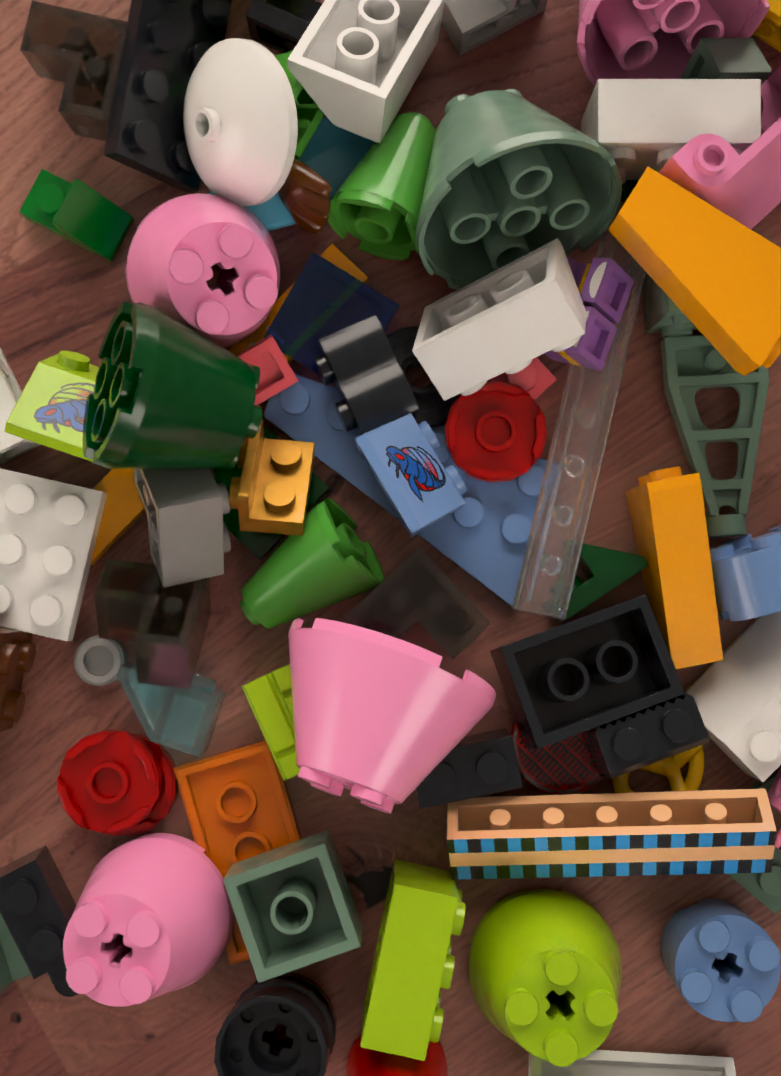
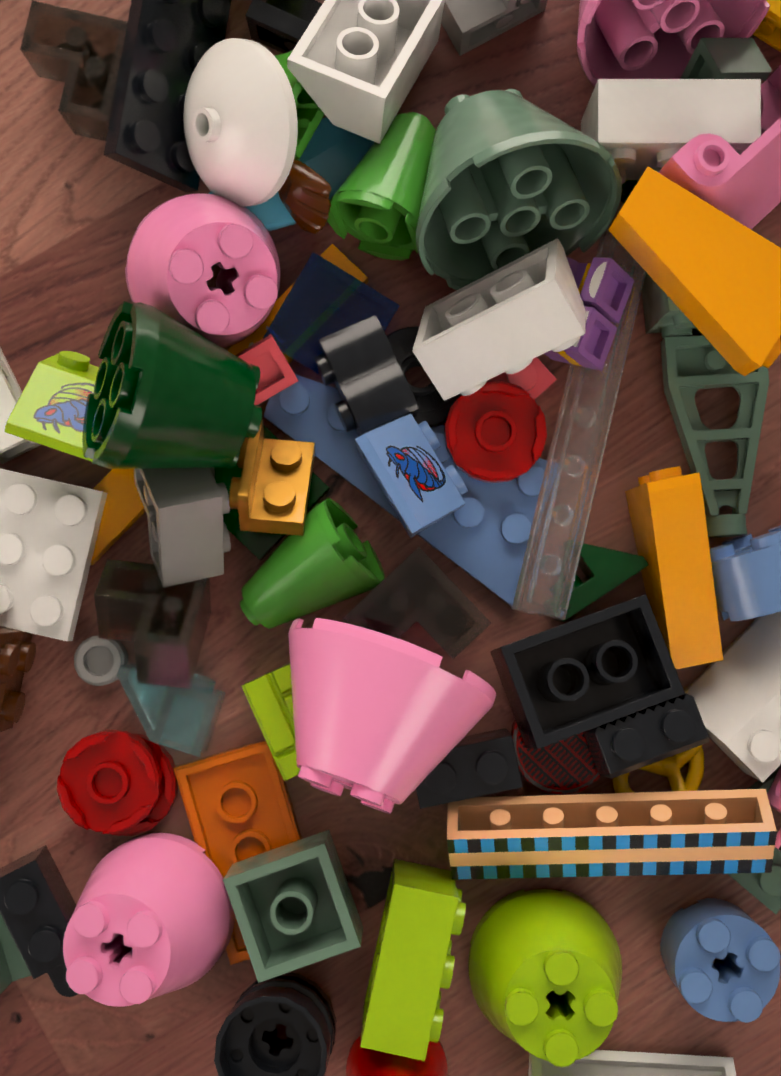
green slope [19,169,134,262] -> none

